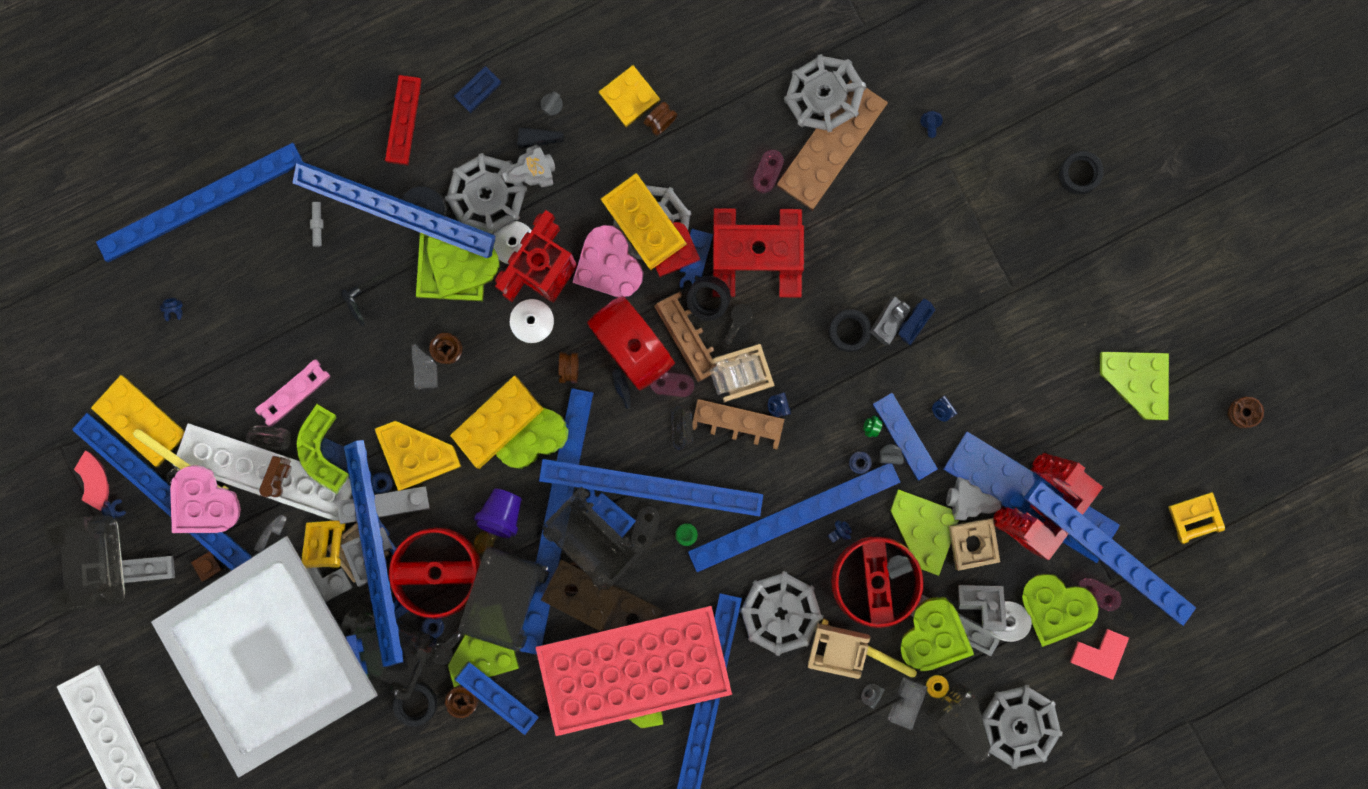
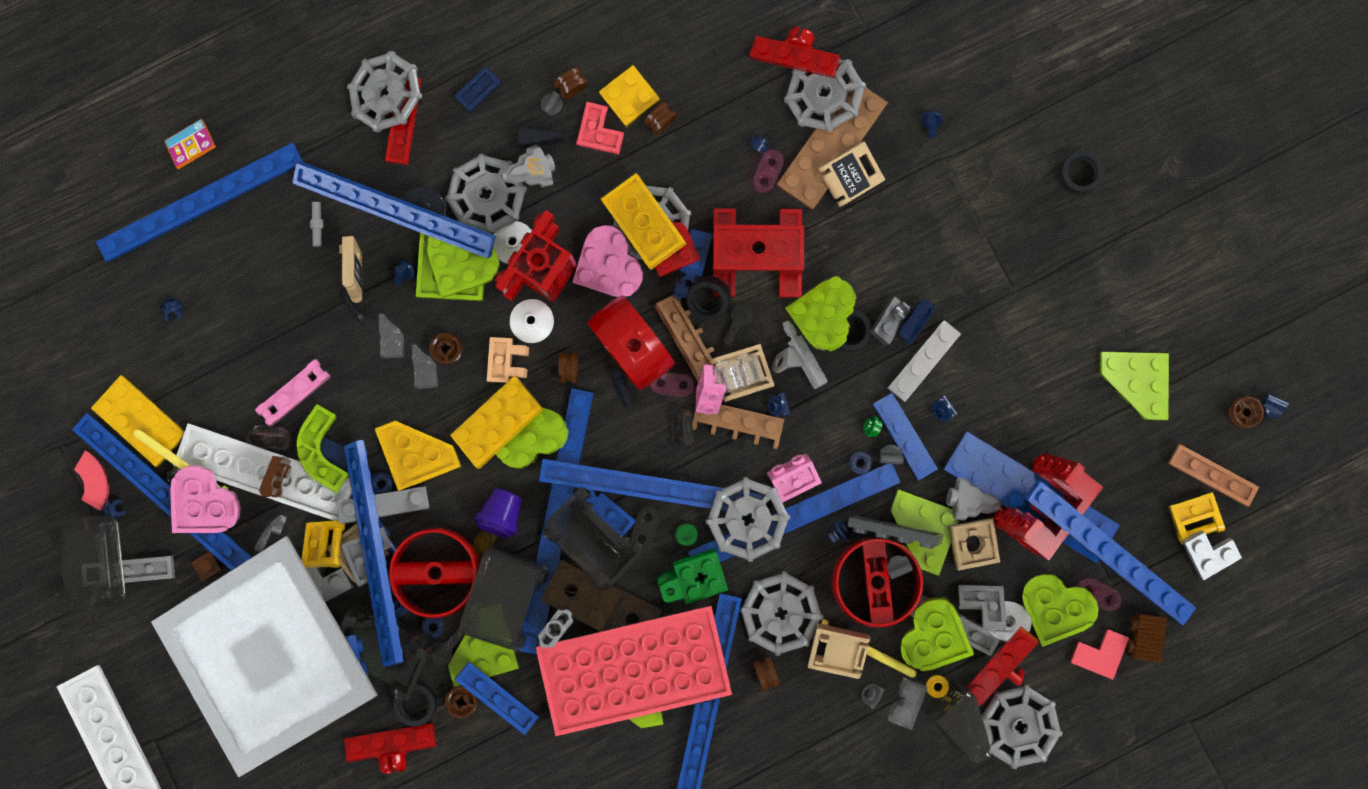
none -> piece [164,119,216,170]
none -> tan container [339,236,362,303]
none -> red plate [344,723,437,774]
none -> light grey plate [347,51,422,132]
none -> clear slope [379,314,404,358]
none -> dark blue plate [394,260,415,286]
none -> light nougat plate [487,337,529,383]
none -> light grey rock [538,609,573,648]
none -> reddish brown wheel [554,67,589,100]
none -> coral tile [576,102,624,155]
none -> green plate [657,548,728,604]
none -> dark blue plate [673,280,690,302]
none -> bright pink bracket [696,364,726,414]
none -> light grey plate [706,477,790,562]
none -> dark blue plate [749,134,770,154]
none -> red plate [750,27,840,78]
none -> reddish brown wheel [753,656,780,692]
none -> bright pink bracket [767,454,821,503]
none -> light grey piece [772,320,828,389]
none -> lime plate [785,276,856,351]
none -> container [818,142,885,207]
none -> dark grey plate [848,516,944,549]
none -> light grey plate [887,320,961,402]
none -> red plate [963,626,1039,706]
none -> reddish brown brick [1127,613,1167,663]
none -> nougat plate [1168,444,1259,507]
none -> plate [1182,530,1242,580]
none -> dark blue plate [1262,394,1289,418]

